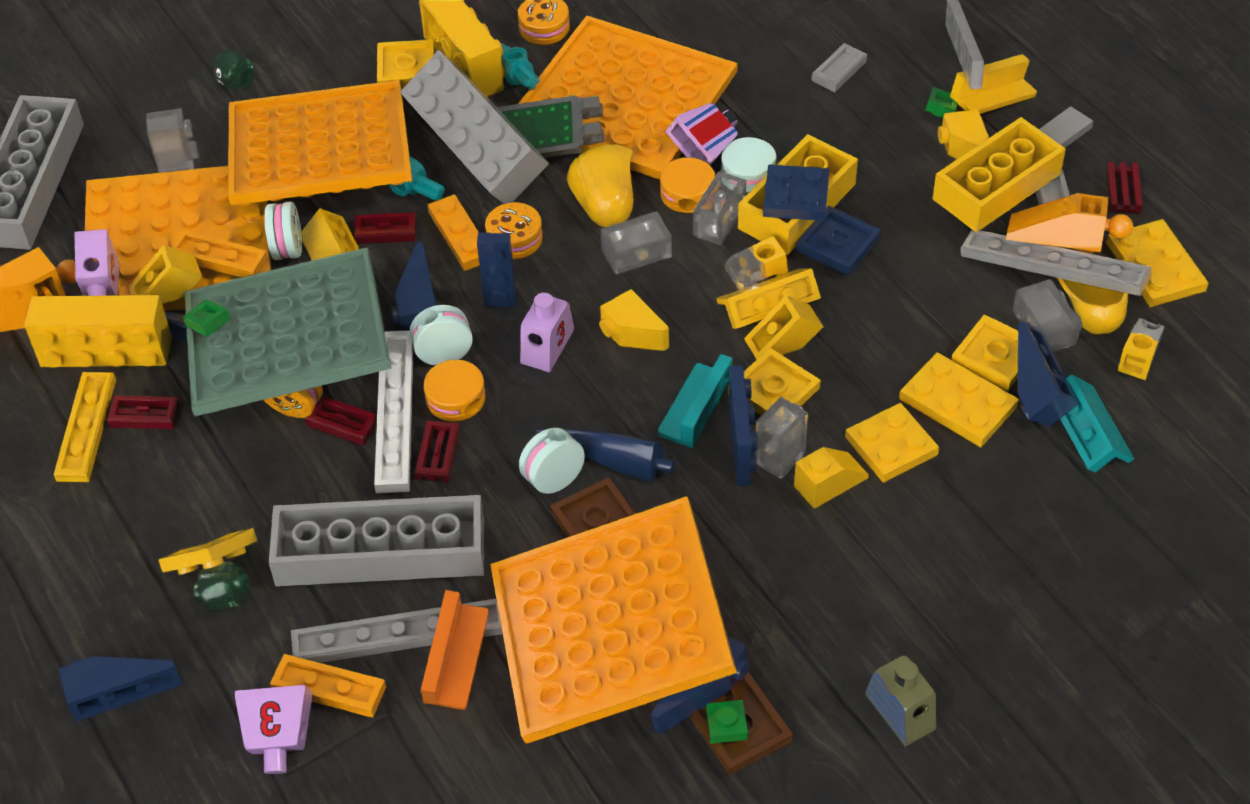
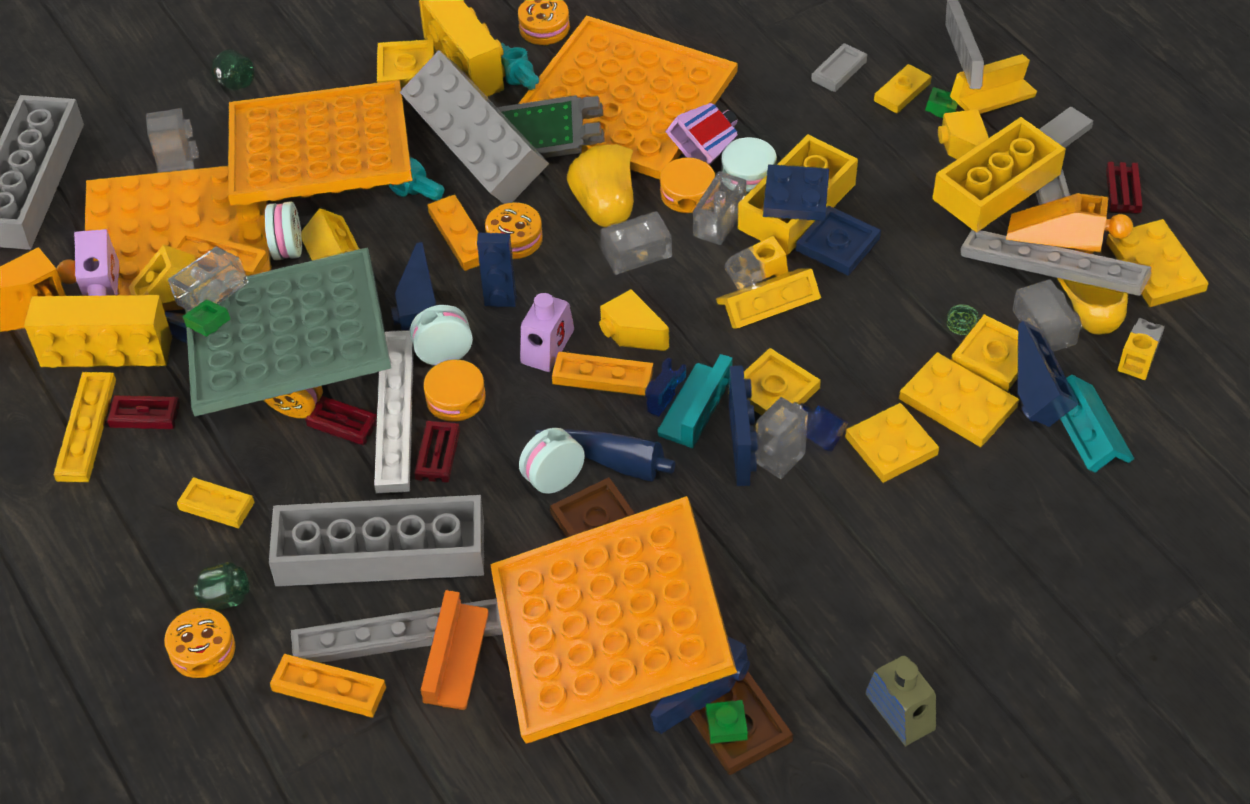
dark blue slope [58,656,182,722] -> none
yellow plate [159,528,258,575] -> none
lavender torso [235,685,312,774] -> none
dark red tile [354,212,416,244] -> none
yellow slope [744,295,823,359] -> none
yellow slope [794,447,869,509] -> none
none -> light orange head [164,608,235,678]
none -> clear brick [168,246,248,311]
none -> yellow plate [177,477,255,529]
none -> light orange plate [552,352,653,396]
none -> clear blue plate [645,358,686,417]
none -> clear blue plate [788,402,849,451]
none -> yellow plate [874,64,932,113]
none -> clear green tile [946,304,979,335]

